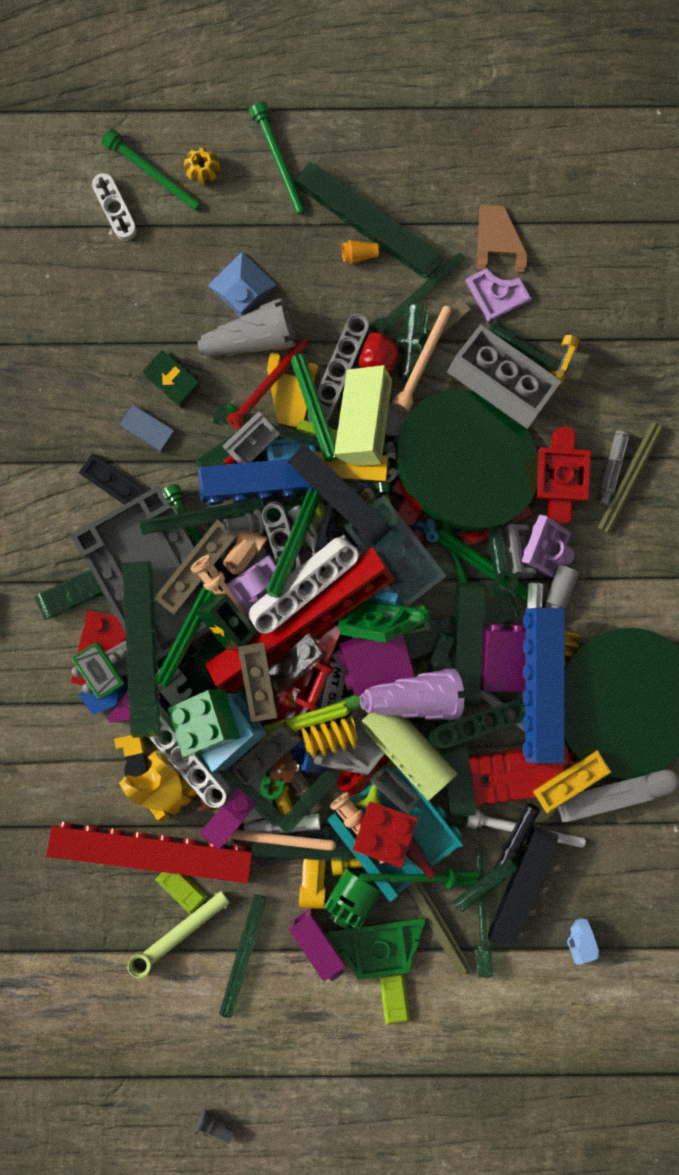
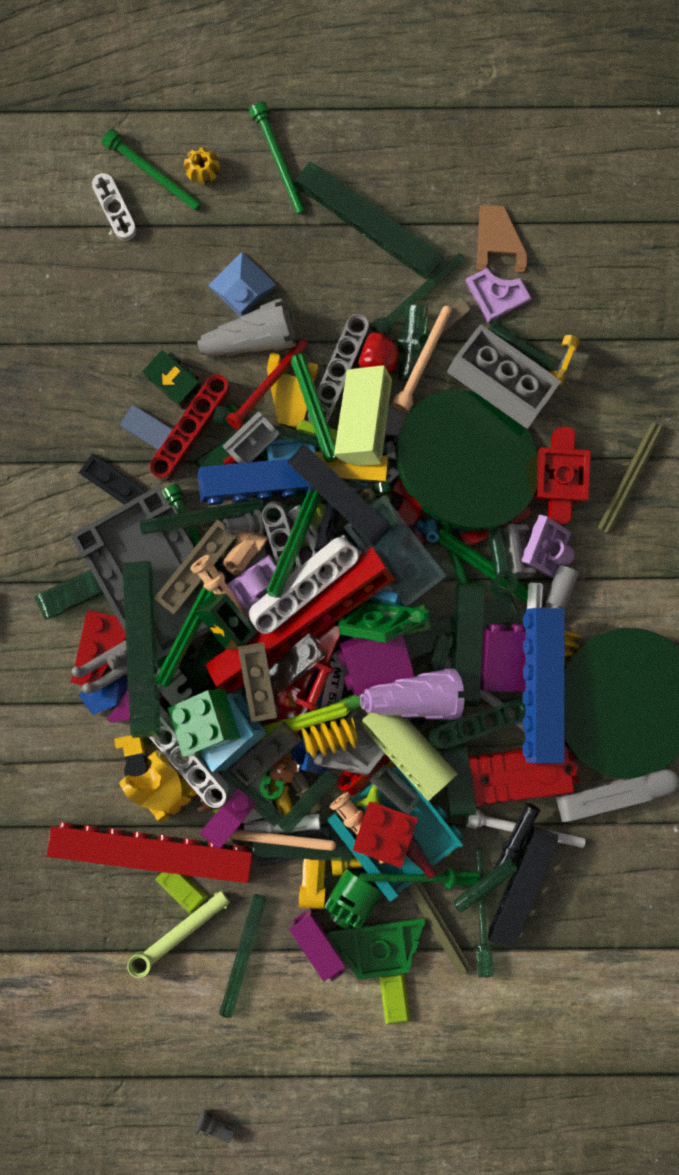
slope [72,642,125,699] -> none
light orange cone [342,240,379,265] -> none
yellow tile [533,750,612,813] -> none
light blue rock [567,918,600,965] -> none
light grey piece [600,430,630,505] -> none
none -> red beam [150,374,230,481]

